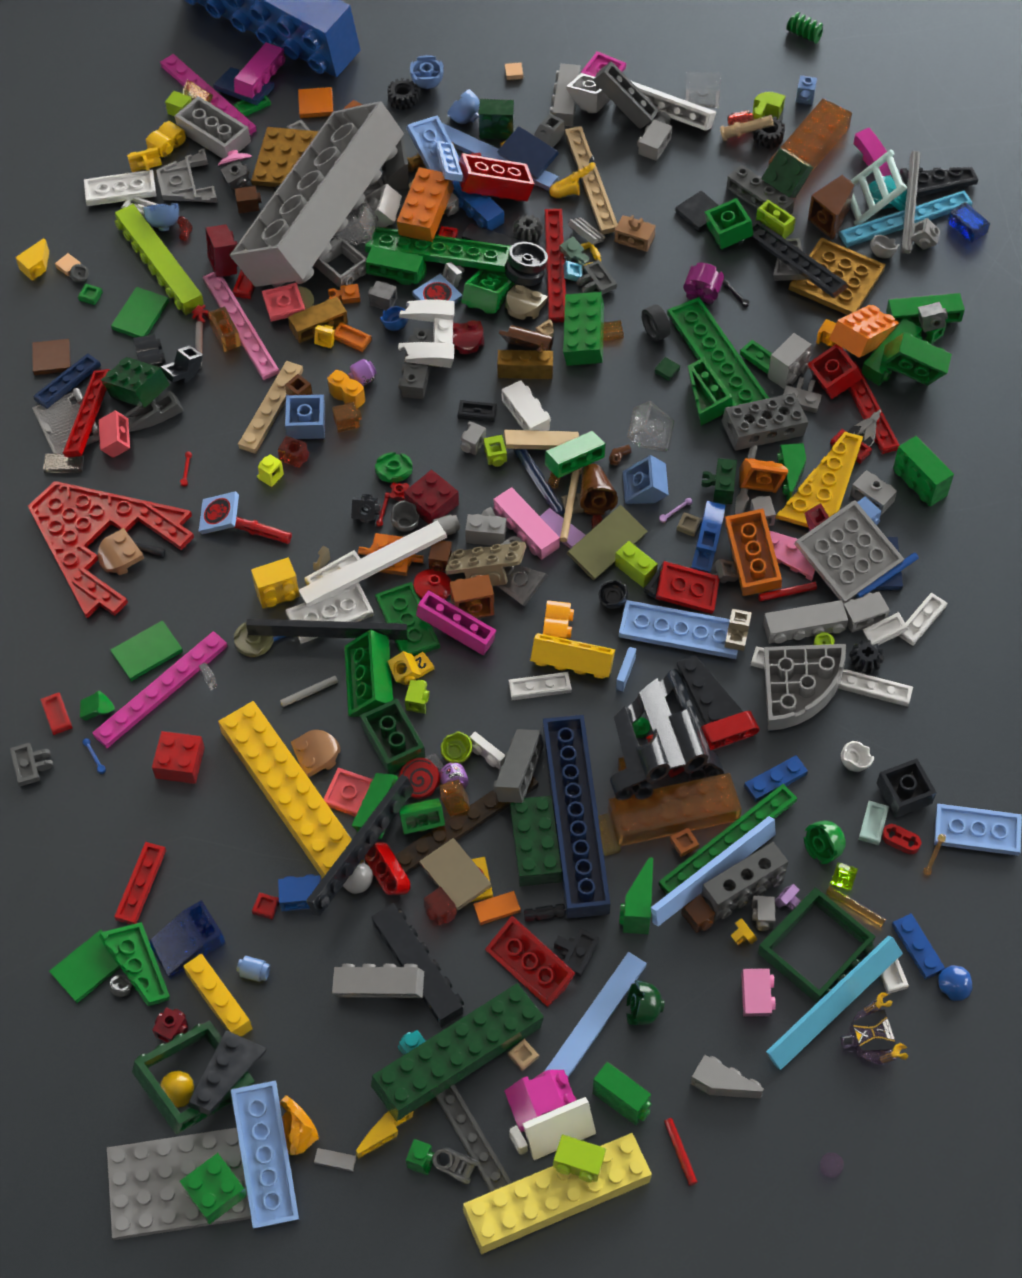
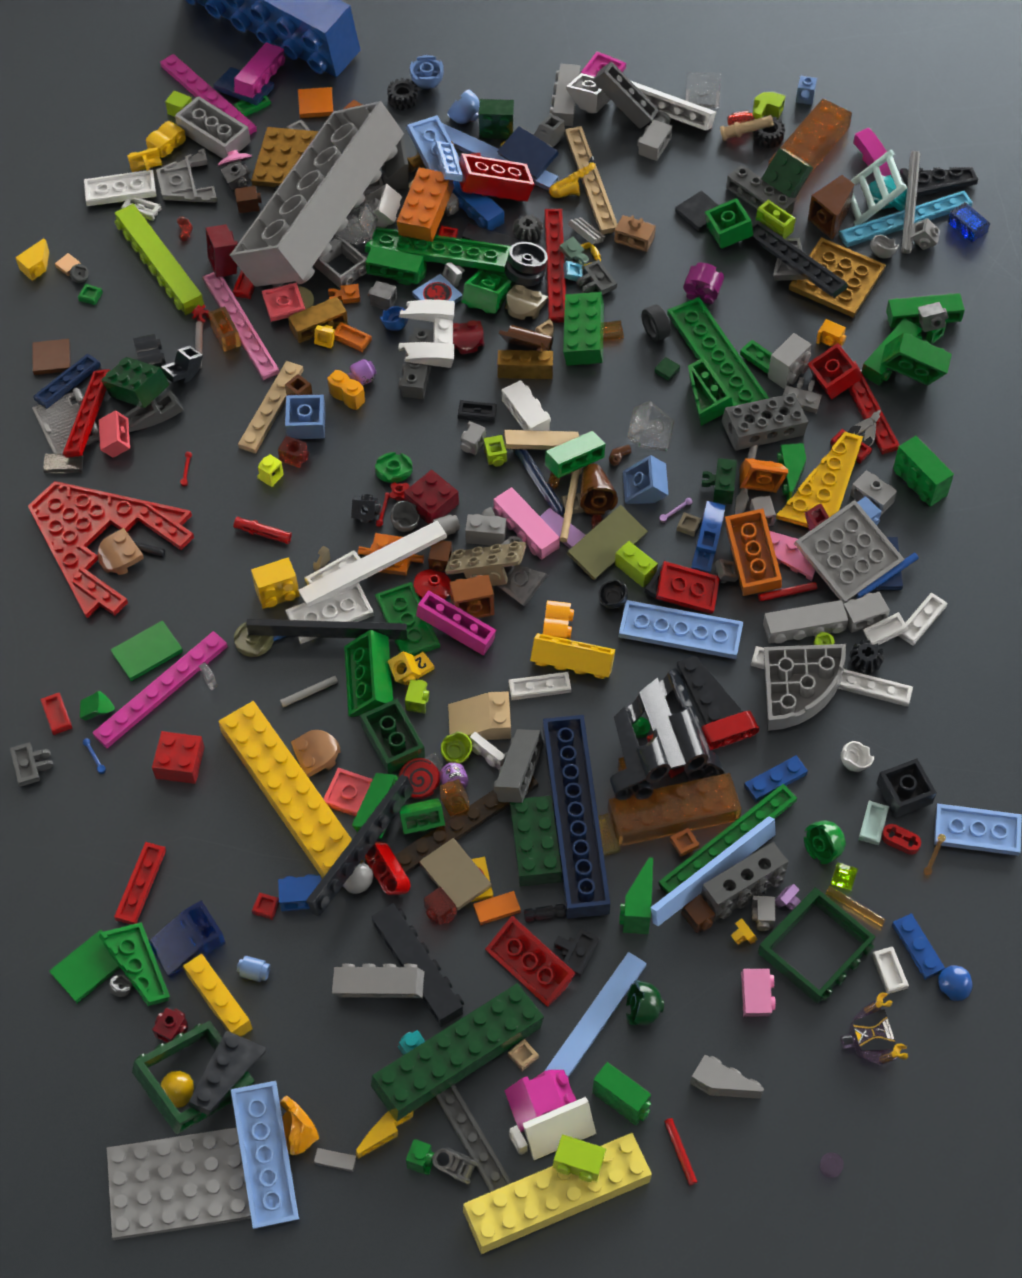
green tile [111,287,169,338] -> none
medium blue cylinder [143,203,179,231] -> none
green brick [180,1153,247,1225] -> none
clear yellow tile [182,80,214,103] -> none
light blue tile [199,491,239,534] -> none
clear orange brick [332,402,362,433] -> none
light nougat tile [505,63,523,80] -> none
light blue tile [616,647,636,691] -> none
black hinge [722,280,749,307] -> none
dark tan slope [724,609,752,651] -> none
medium azure tile [766,936,903,1070] -> none
green piece [786,12,823,44] -> none
orange brick [829,305,899,358] -> none
none -> tan slope [448,691,511,740]

